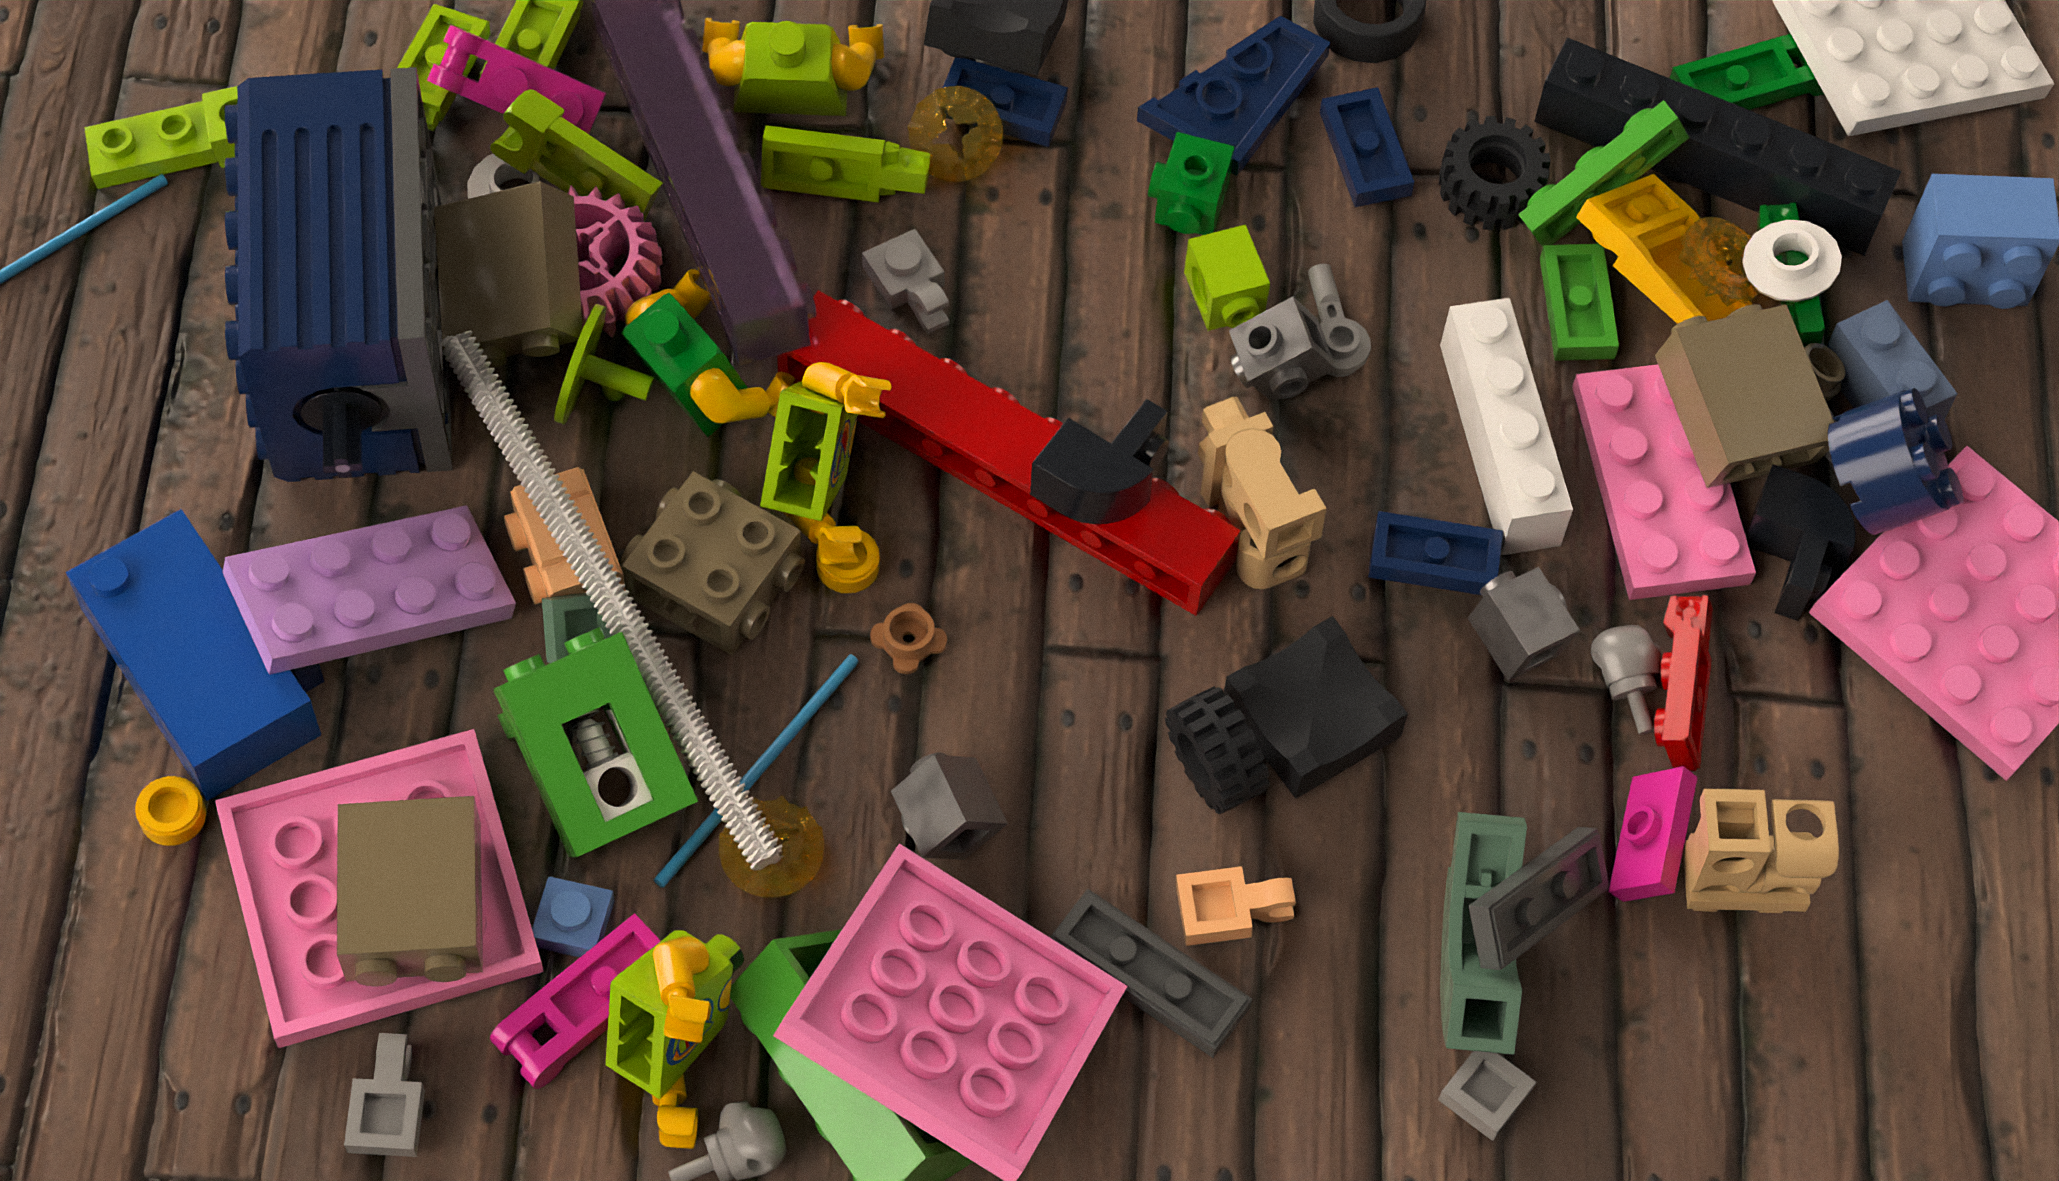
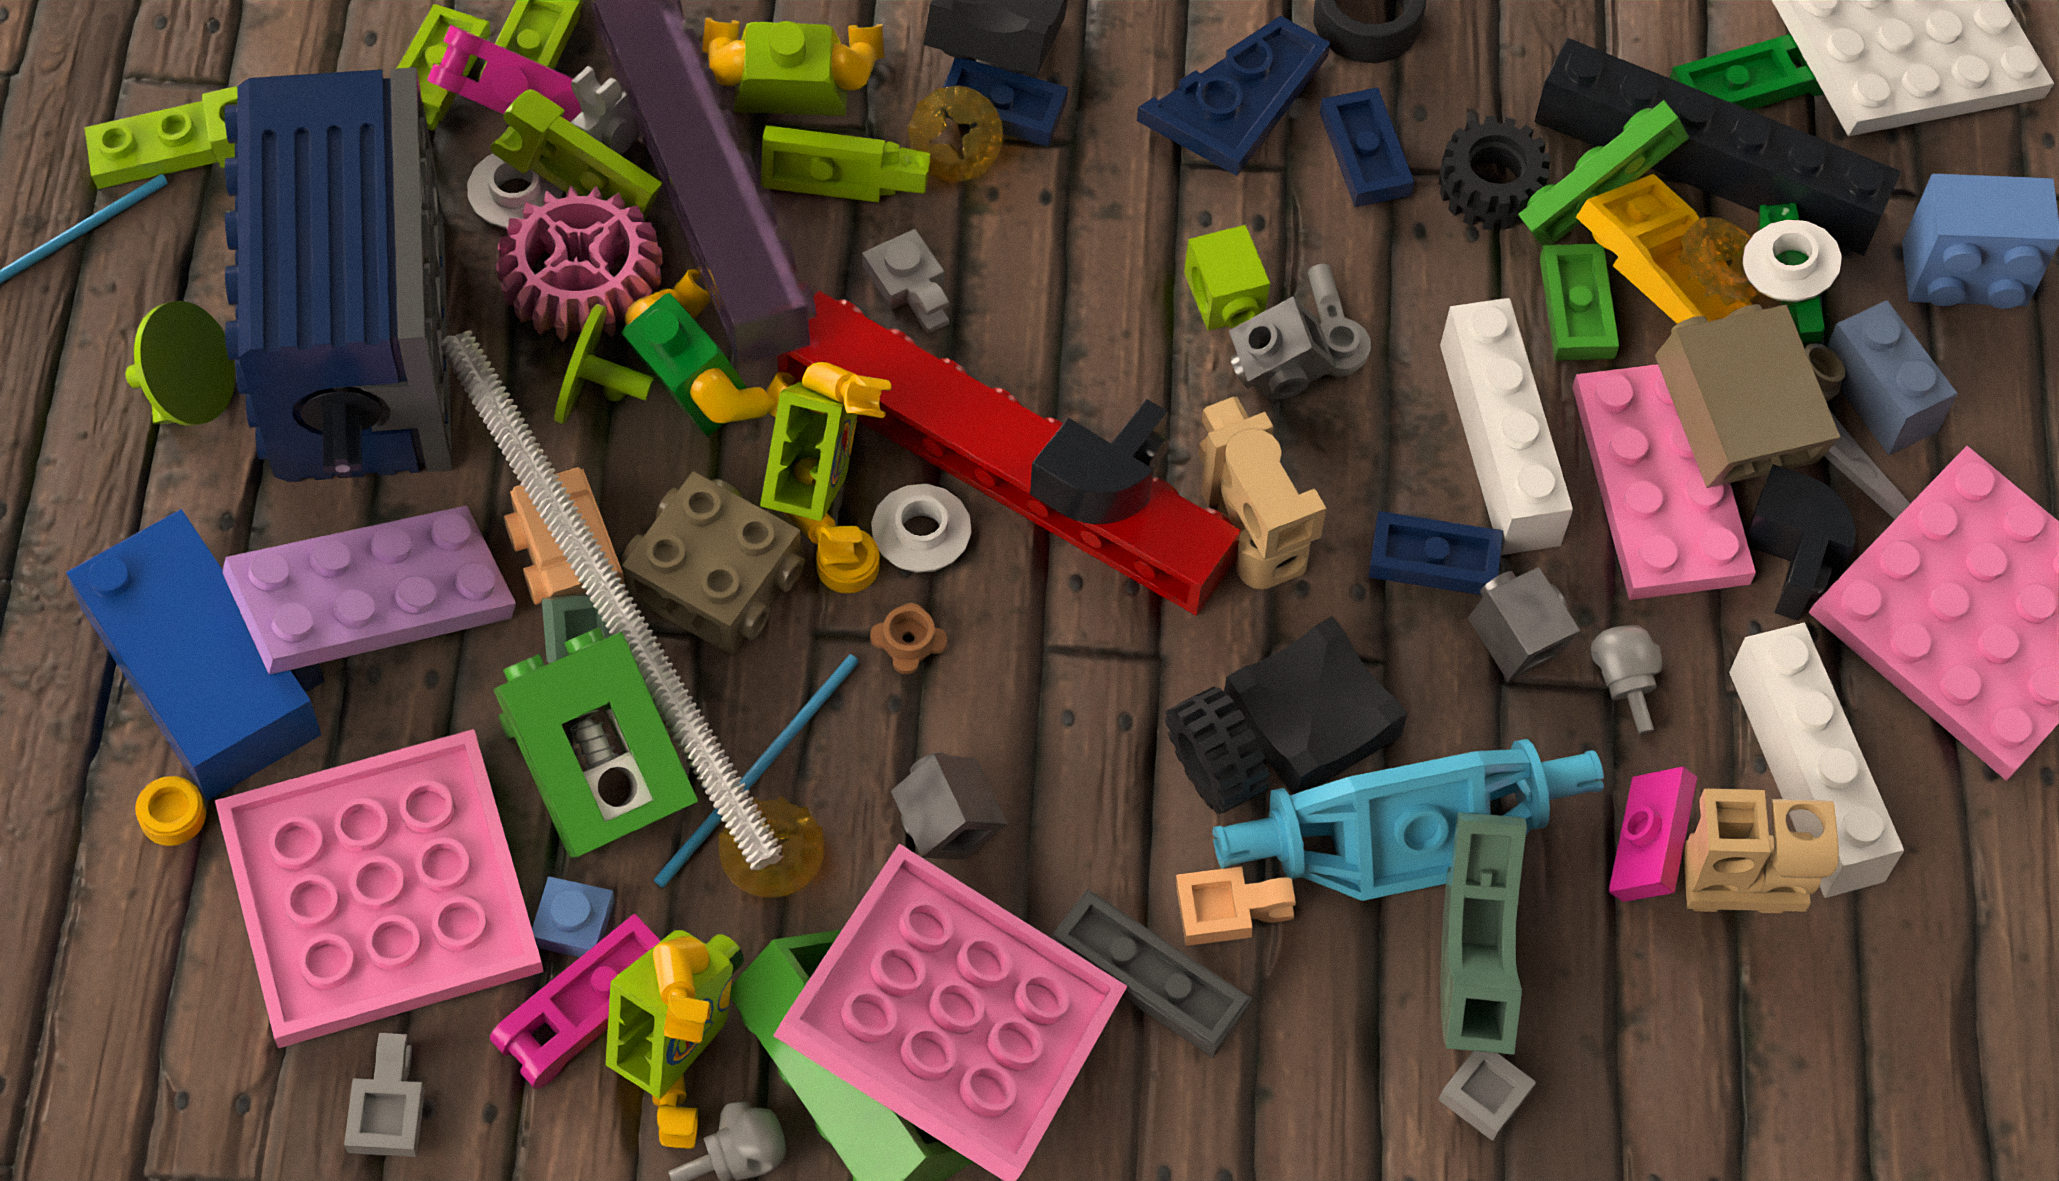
dark tan brick [337,796,483,987] -> none
dark tan brick [434,181,583,368] -> none
green brick [1148,132,1235,235] -> none
dark grey tile [1469,827,1609,970] -> none
hinge [1654,595,1713,771] -> none
dark blue brick [1828,388,1964,535] -> none
none -> lime shield [125,301,236,426]
none -> light grey plate [570,66,640,155]
none -> white piece [871,484,971,573]
none -> medium azure plate [1212,739,1604,901]
none -> white brick [1729,622,1904,898]

